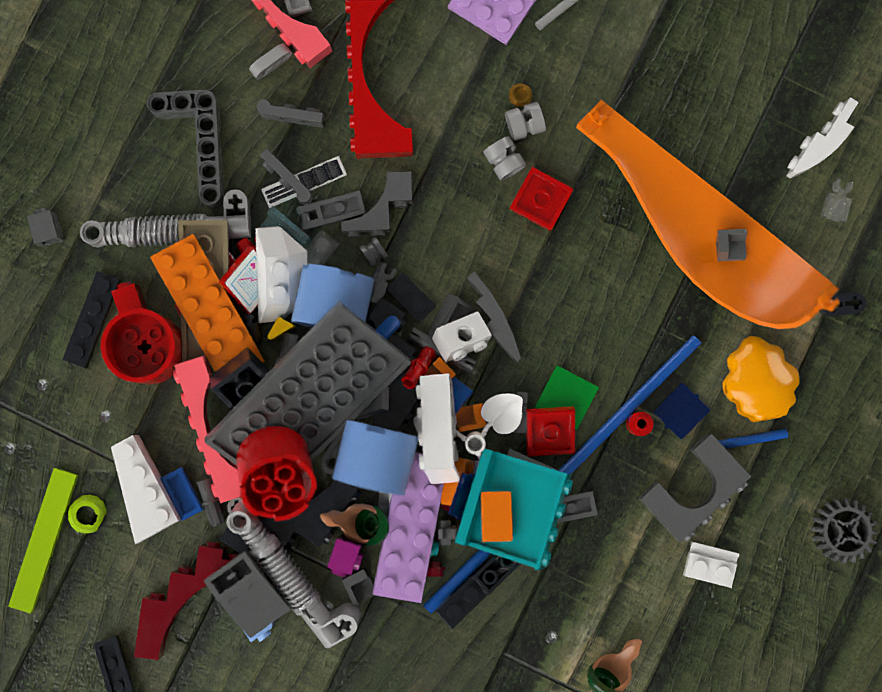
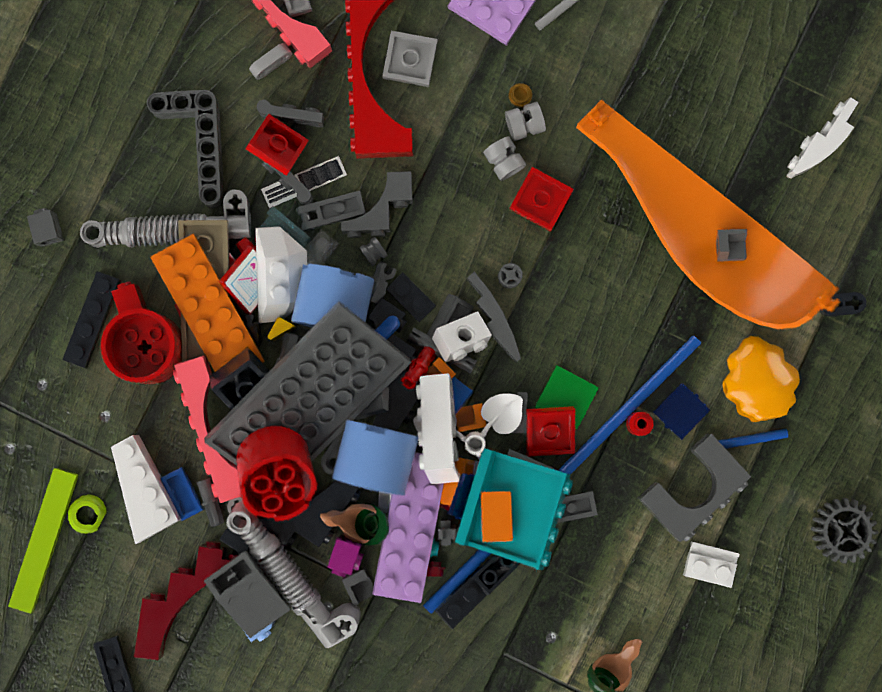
clear plate [821,178,853,223] -> none
none -> red plate [246,114,309,176]
none -> light grey plate [383,31,437,87]
none -> dark grey wheel [498,263,523,289]

